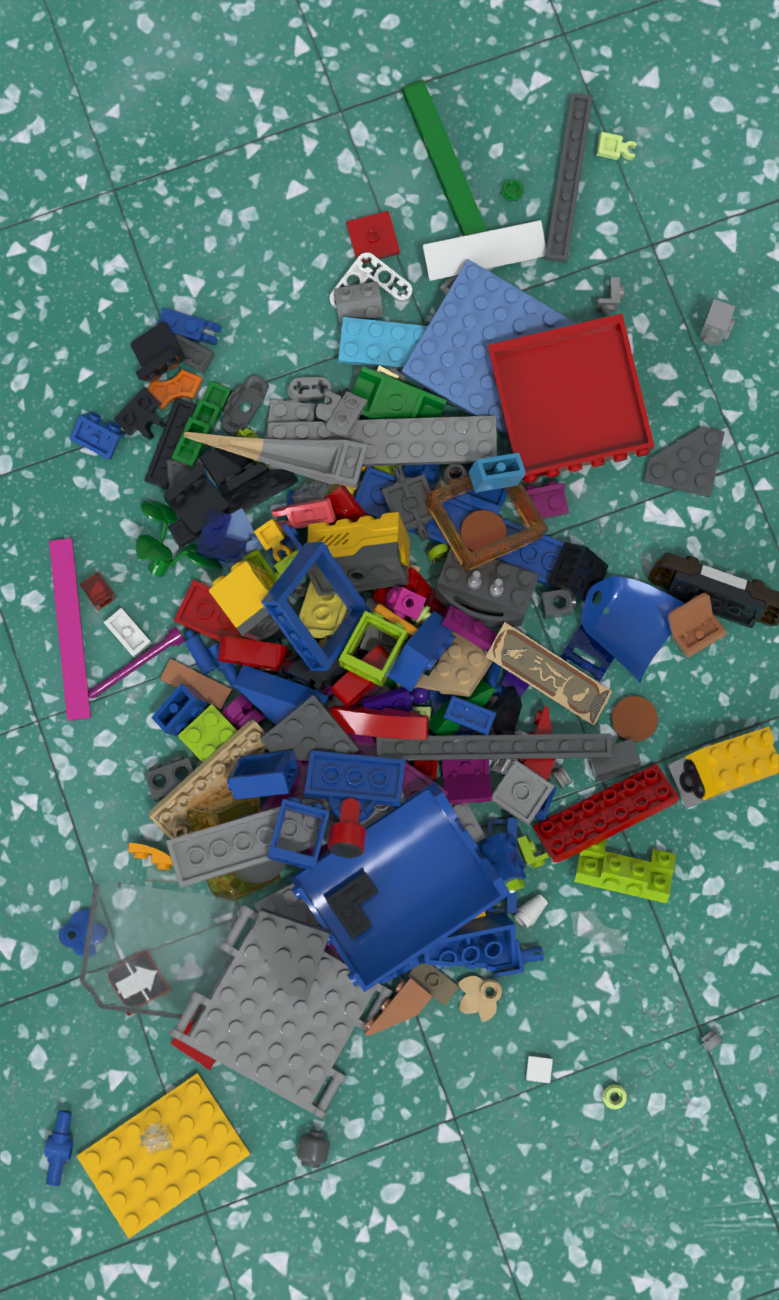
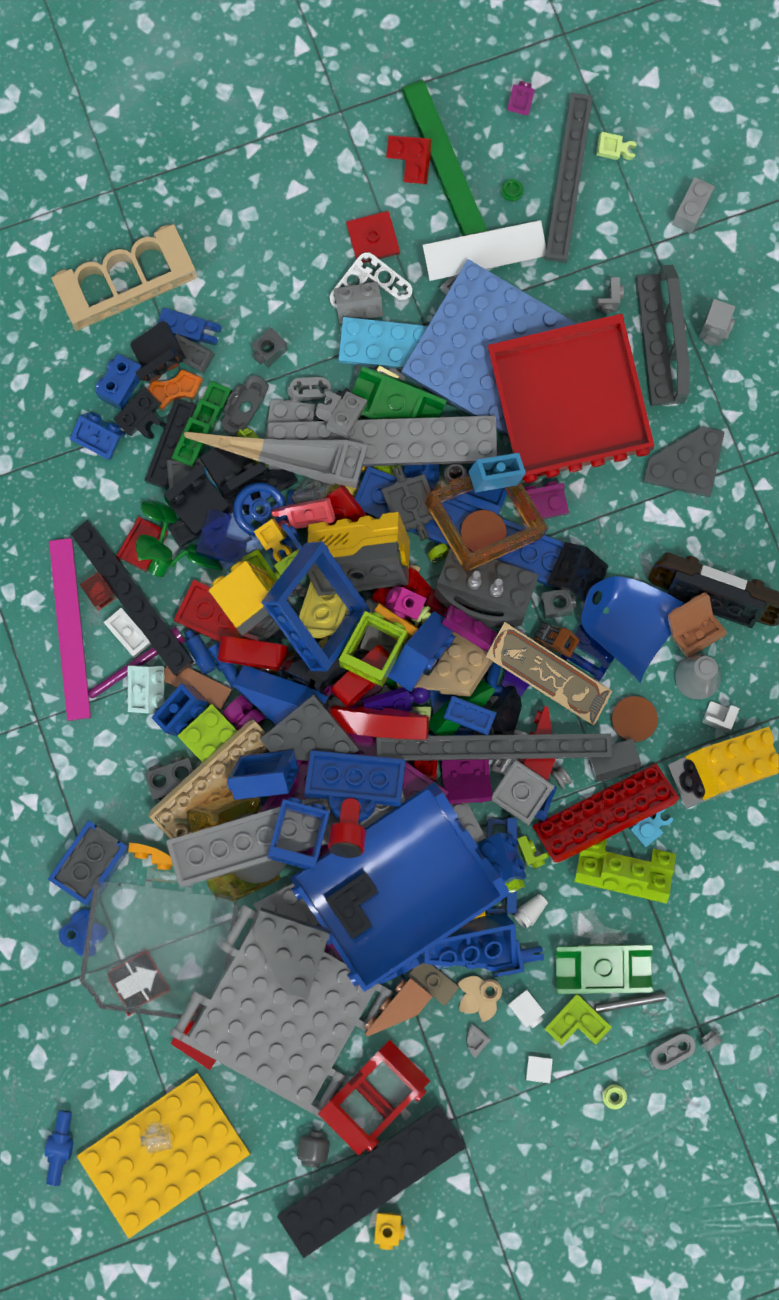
none -> dark grey piece [48,820,129,908]
none -> tan fence [51,224,198,331]
none -> black plate [71,520,195,676]
none -> blue brick [95,354,142,410]
none -> red plate [116,517,169,573]
none -> light aqua bracket [128,665,165,714]
none -> blue plate [233,482,287,536]
none -> dark grey brick [251,328,288,368]
none -> black brick [277,1105,466,1259]
none -> red window [318,1040,430,1156]
none -> yellow brick [374,1211,405,1250]
none -> red plate [386,135,432,184]
none -> light grey tile [467,1024,491,1058]
none -> magenta bracket [507,81,536,116]
none -> white brick [507,990,545,1028]
none -> dark orange leg [533,622,580,658]
none -> lime plate [544,994,612,1046]
none -> piece [555,944,653,994]
none -> flat silver bar [594,992,667,1013]
none -> medium azure plate [630,809,673,848]
none -> dark grey plate [636,265,690,406]
none -> light grey plate [650,1034,696,1070]
none -> light grey brick [672,177,715,234]
none -> light grey cone [675,654,722,699]
none -> white panel [702,701,740,733]

